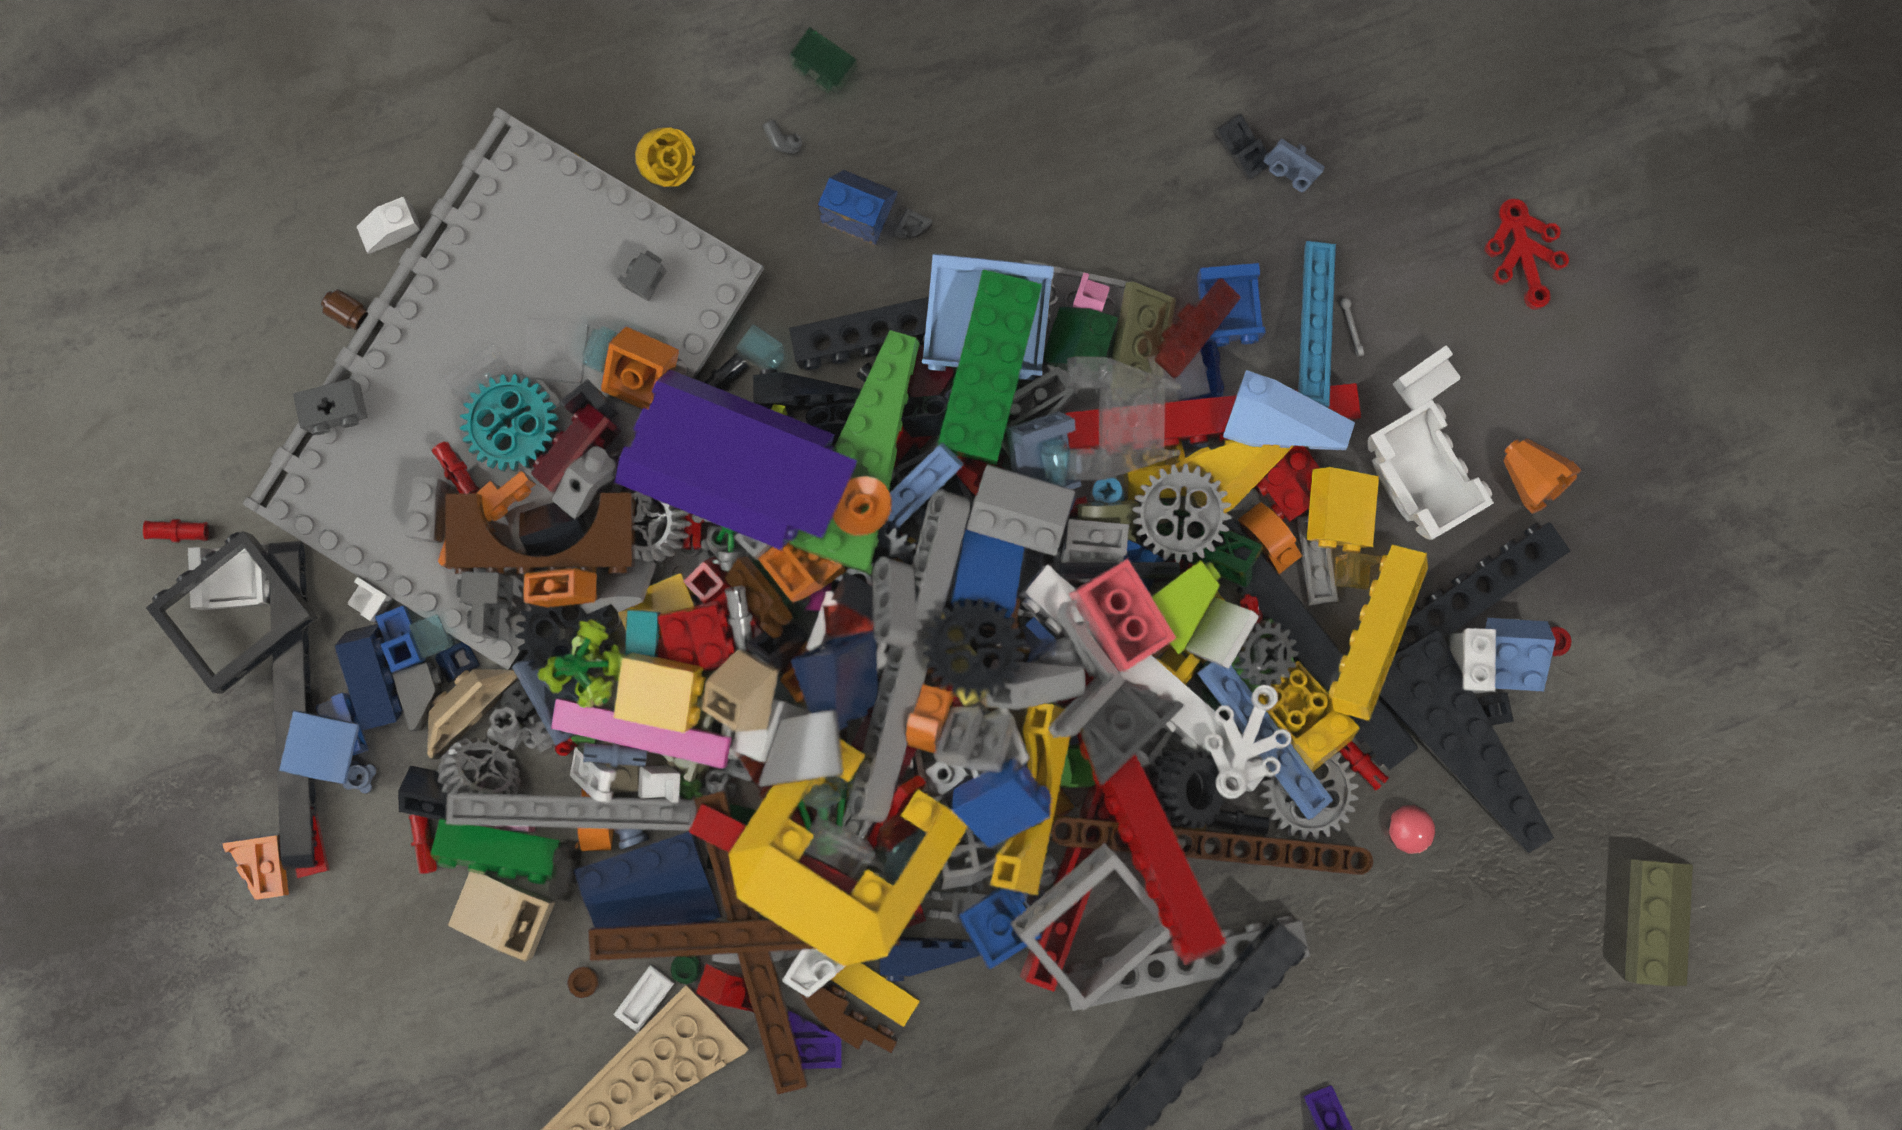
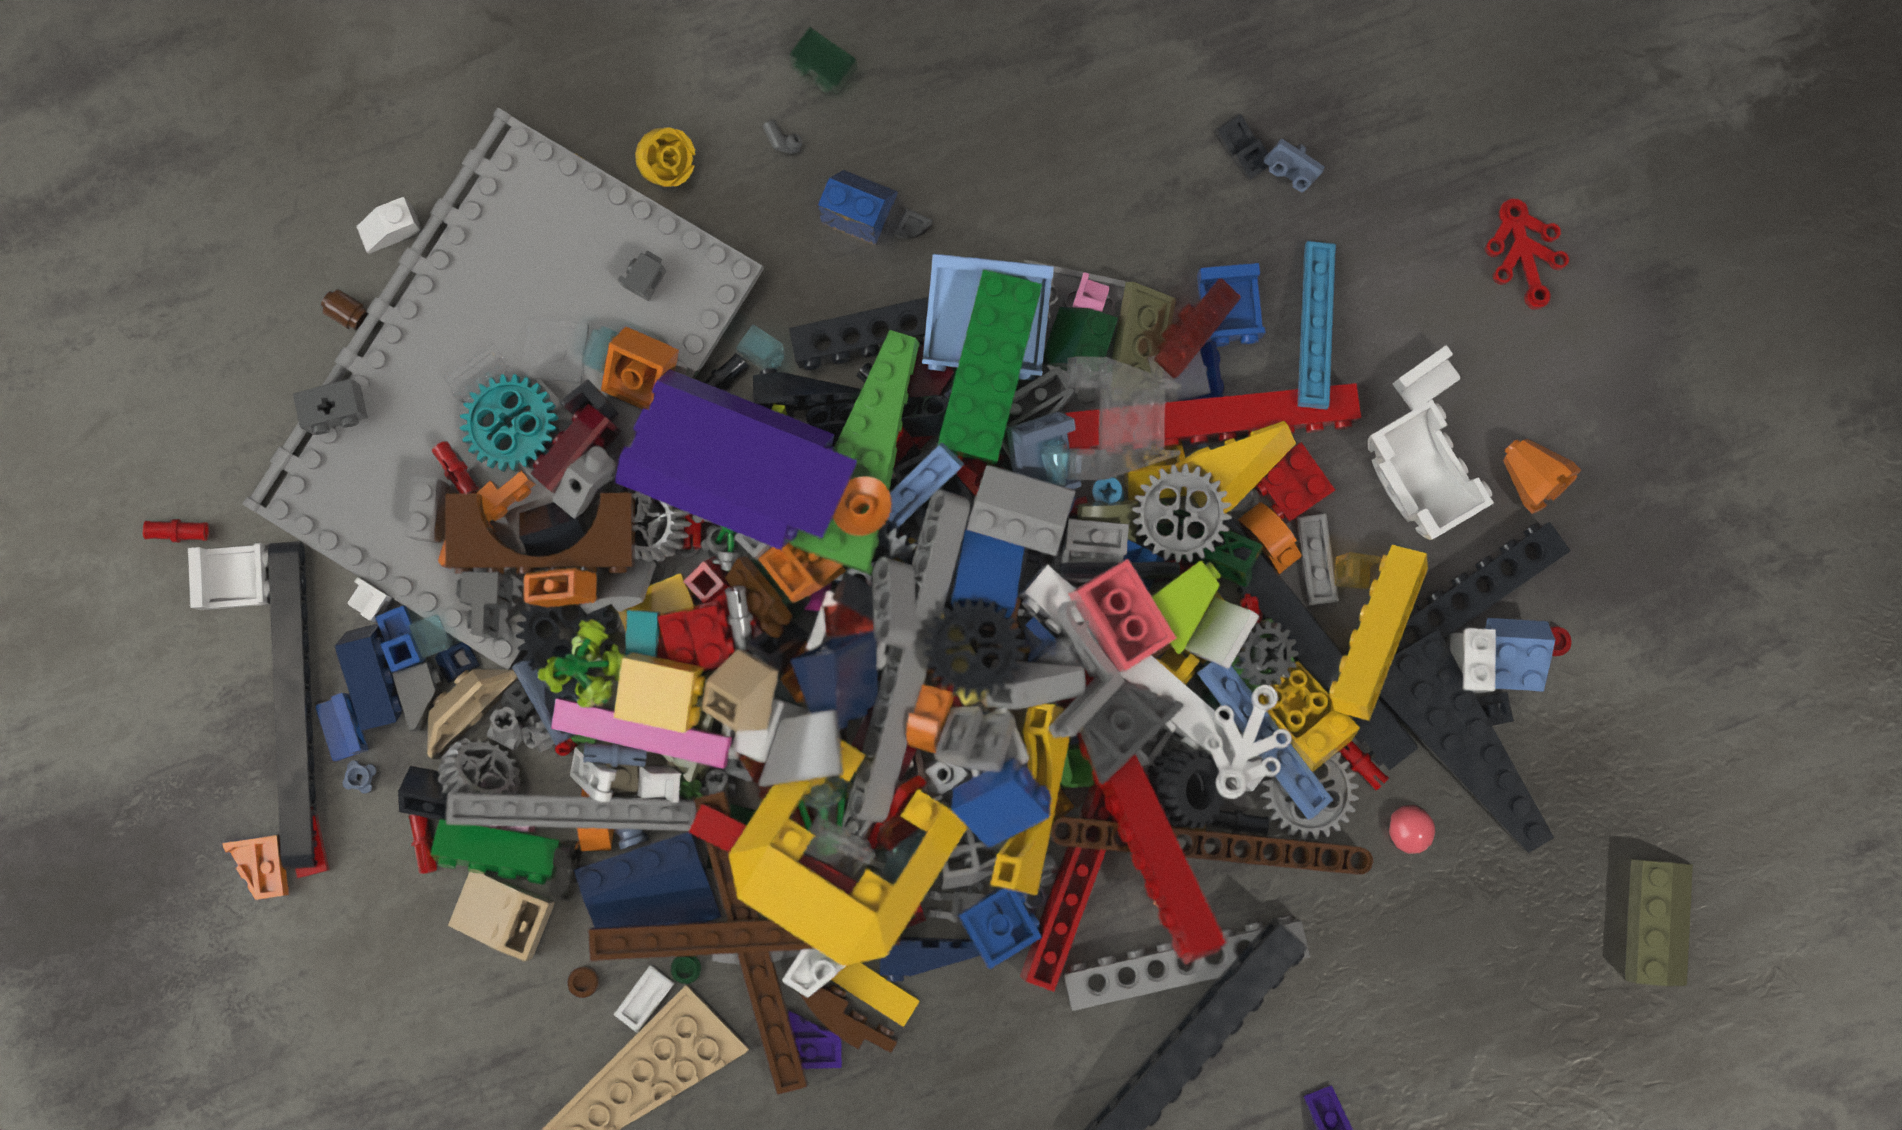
black window [146,531,318,694] -> none
medium blue slope [279,711,360,784] -> none
red slope [696,964,754,1012] -> none
light grey window [1010,843,1171,1011] -> none
light blue wedge [1223,370,1355,450] -> none
yellow brick [1307,467,1379,553] -> none
light grey hinge [1340,298,1364,357] -> none

